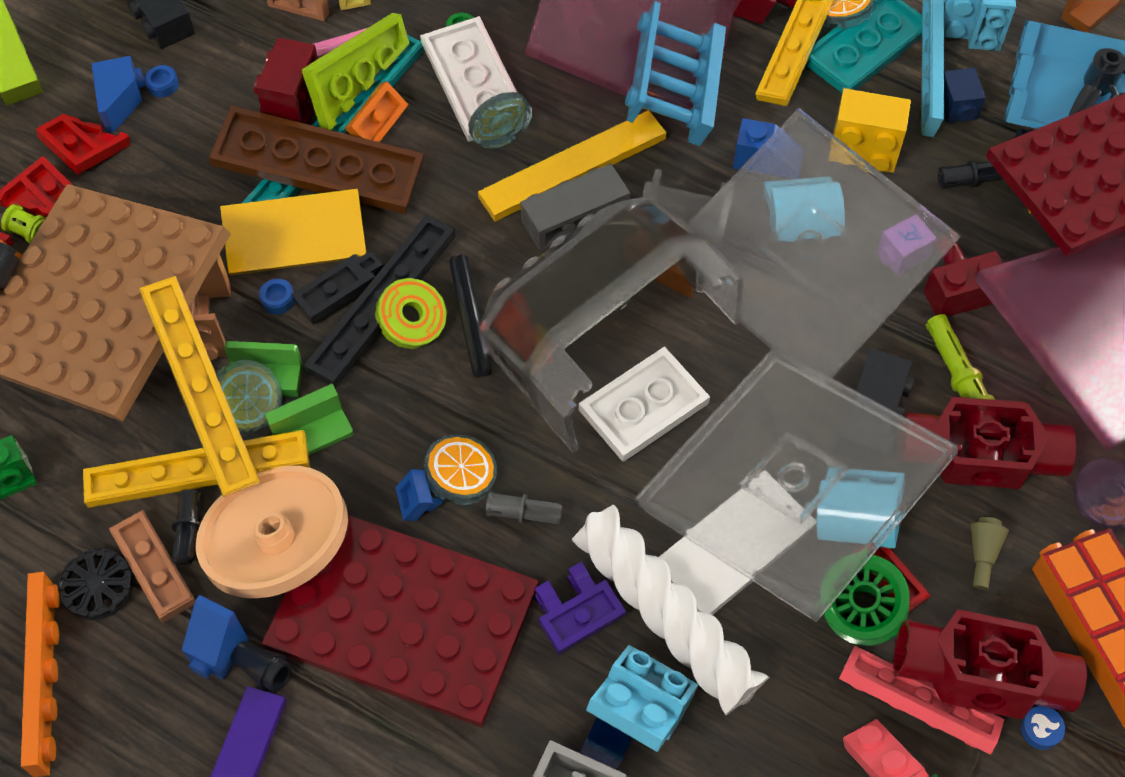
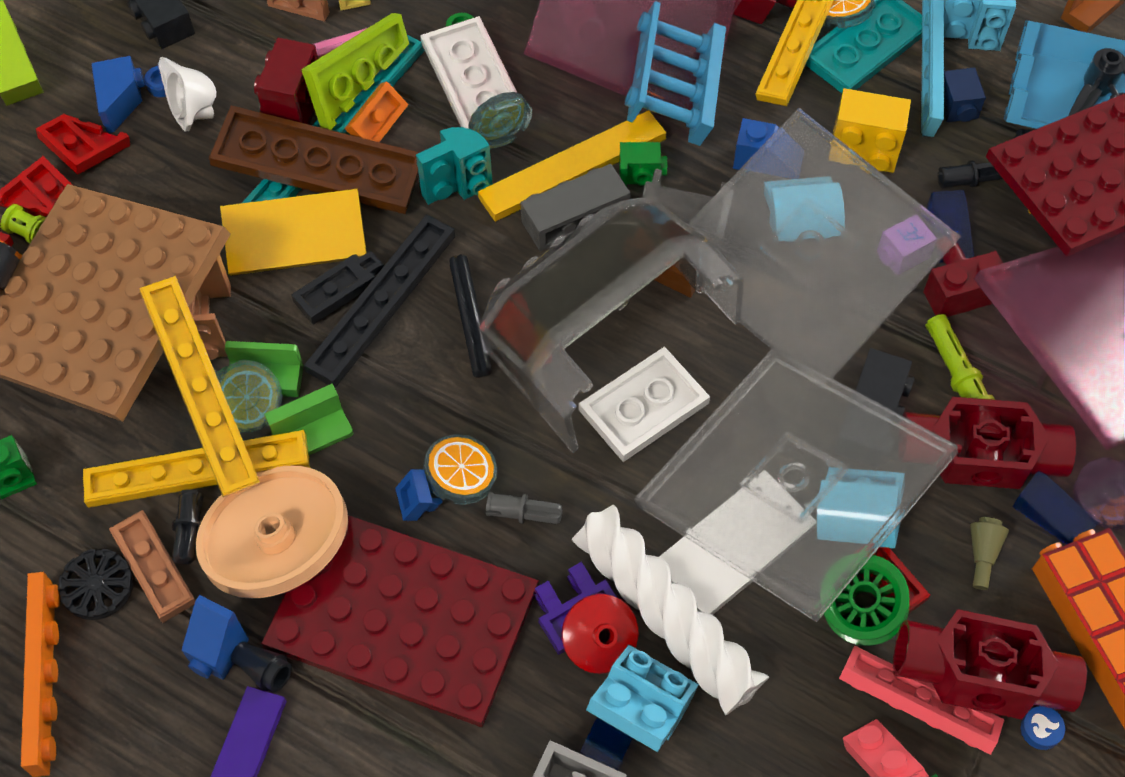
blue tile [258,279,294,315] -> none
lime tile [375,278,447,349] -> none
none -> white hat [158,57,216,132]
none -> teal brick [416,127,493,205]
none -> red dish [562,594,639,674]
none -> green brick [619,142,667,187]
none -> clear blue slope [927,190,974,263]
none -> clear blue slope [1012,471,1098,544]

